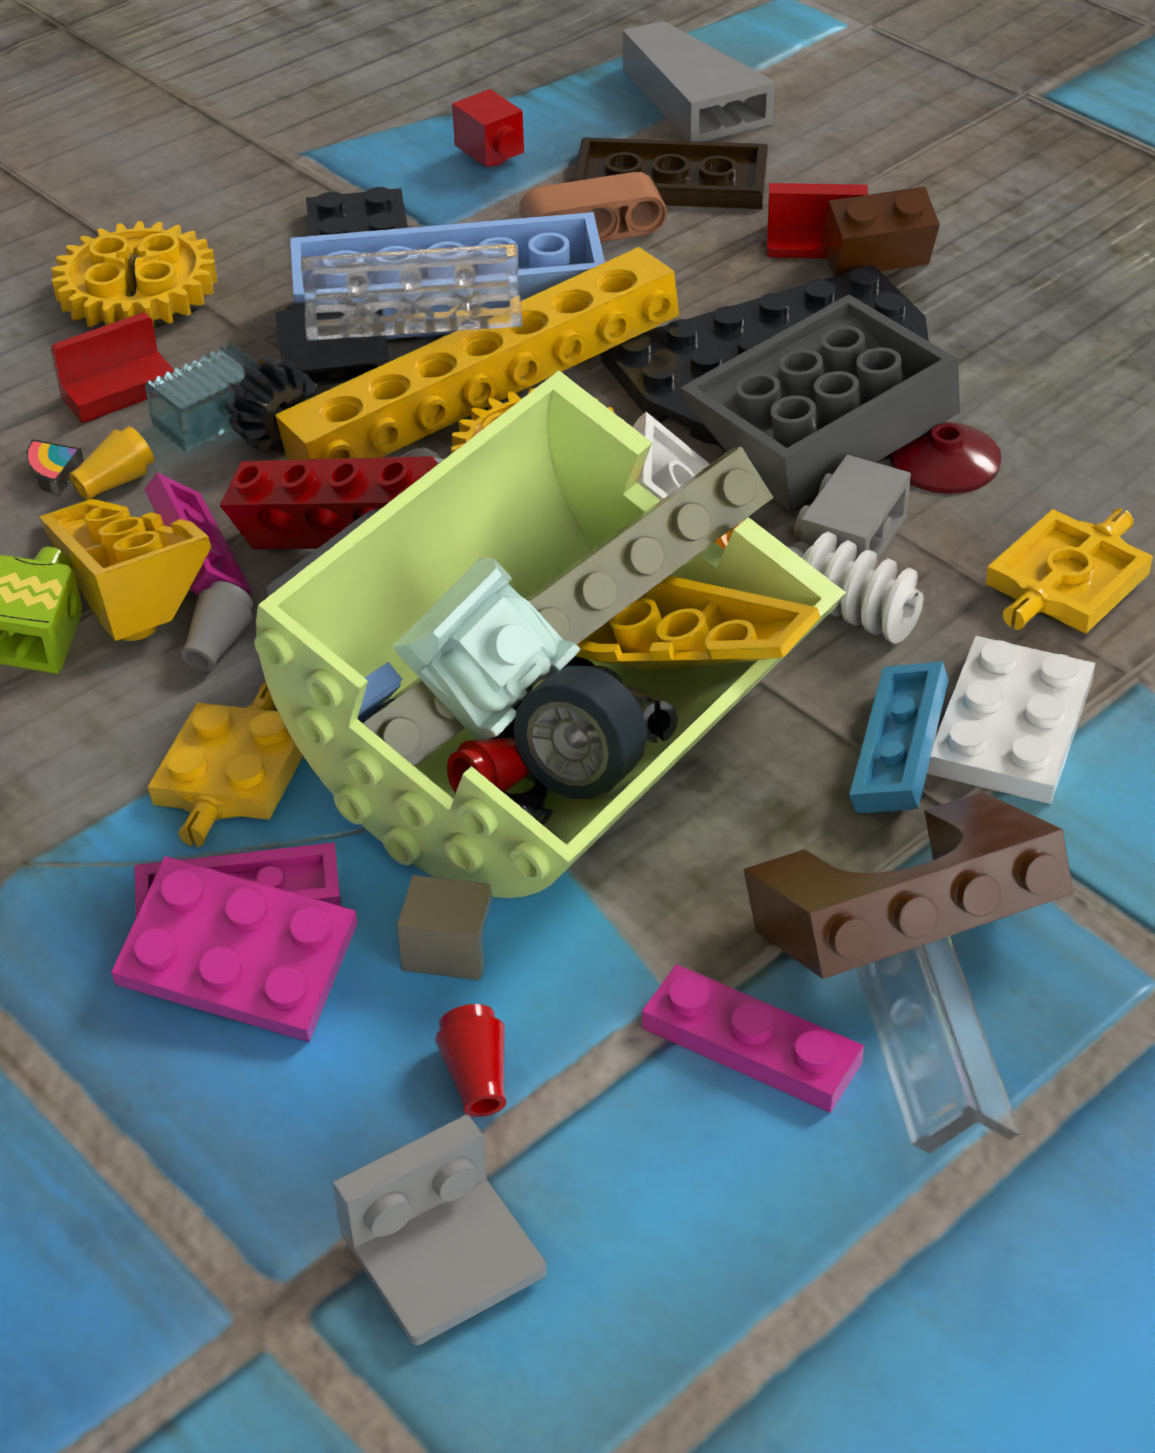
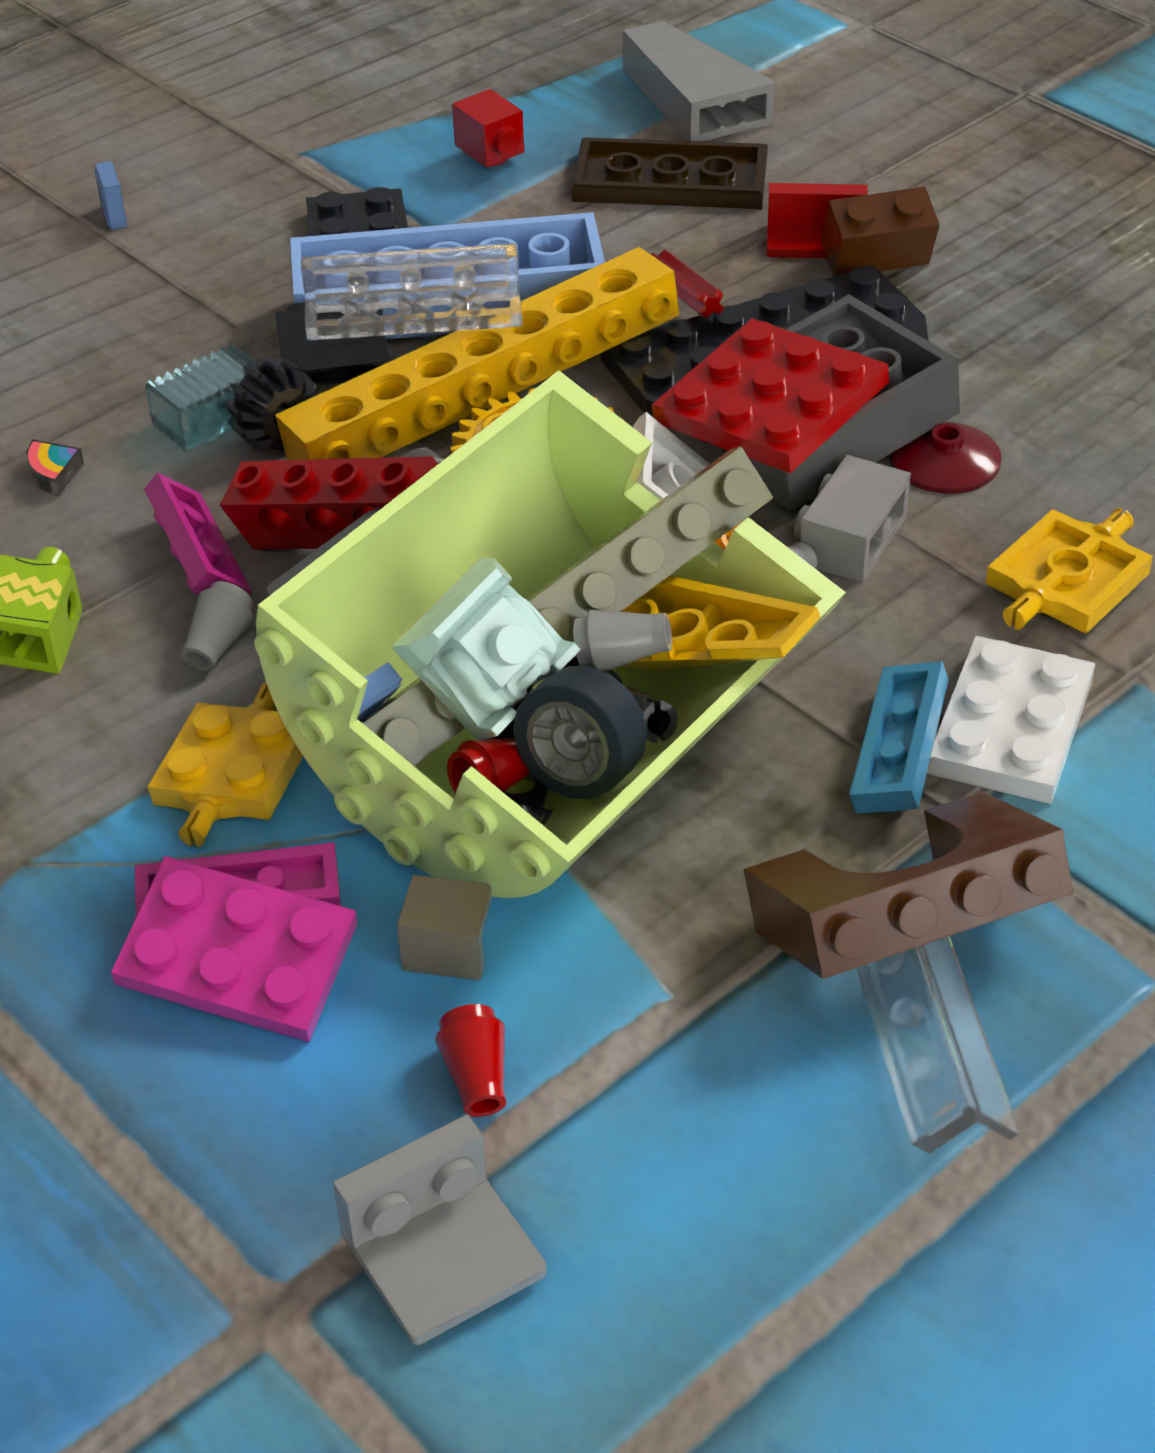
yellow wedge [39,499,211,641] -> none
yellow gear [51,221,217,327] -> none
red panel [51,313,178,423] -> none
yellow cone [69,426,155,500] -> none
nougat beam [519,172,668,242] -> none
dark pink plate [642,964,864,1113] -> none
white piece [802,531,924,644] -> none
none -> medium blue tile [94,161,128,230]
none -> light grey cone [573,610,672,672]
none -> red axle [651,249,724,318]
none -> red plate [652,318,889,474]

